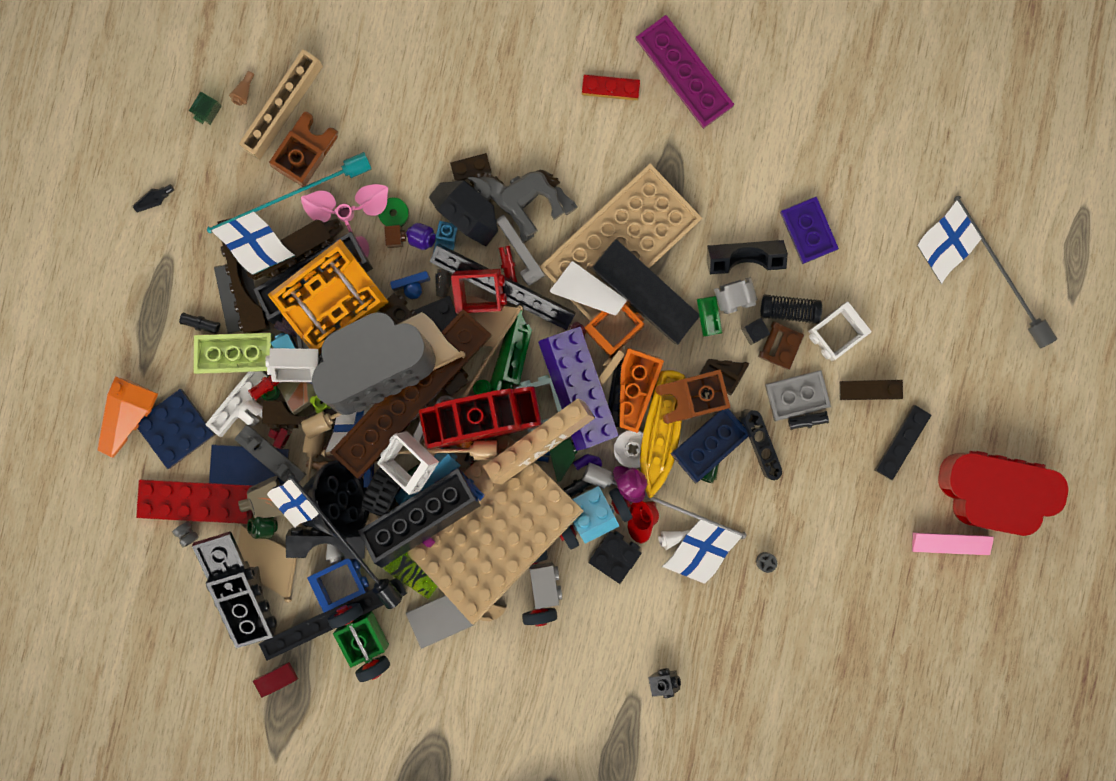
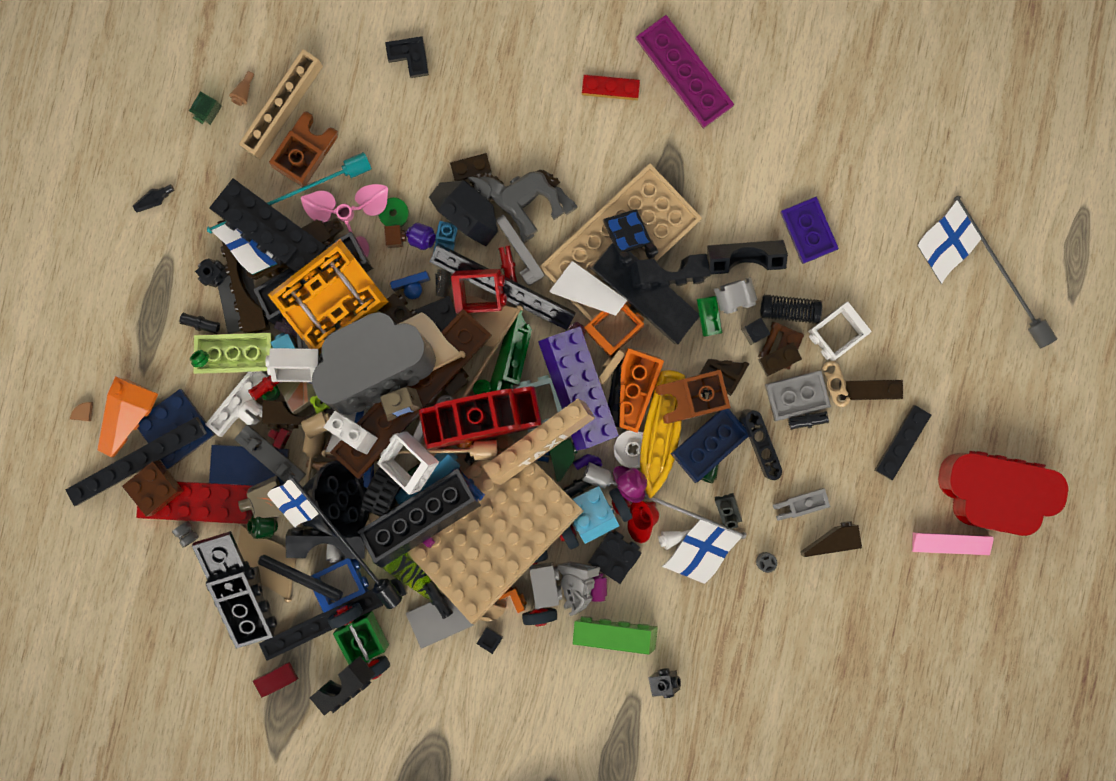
none -> black plate [65,417,207,506]
none -> medium nougat tile [70,402,93,421]
none -> reddish brown brick [122,461,184,517]
none -> green plate [190,350,209,367]
none -> black brick [195,258,228,288]
none -> black plate [209,178,327,272]
none -> black axle [258,555,343,601]
none -> black arch [310,656,375,716]
none -> white window [323,411,378,454]
none -> dark tan torso [380,387,423,421]
none -> black plate [385,36,429,78]
none -> black pin [422,580,453,619]
none -> black plate [476,626,503,654]
none -> orange bracket [499,587,527,613]
none -> light grey piece [558,561,600,616]
none -> bright green wedge [573,616,658,655]
none -> magenta brick [590,573,607,602]
none -> black flag [603,209,658,267]
none -> black arch [629,254,711,290]
none -> pearl dark grey hips [715,493,742,529]
none -> dark brown plate [758,342,802,377]
none -> light grey hinge [773,488,830,521]
none -> dark brown slope [800,521,862,557]
none -> tan piece [823,361,851,407]

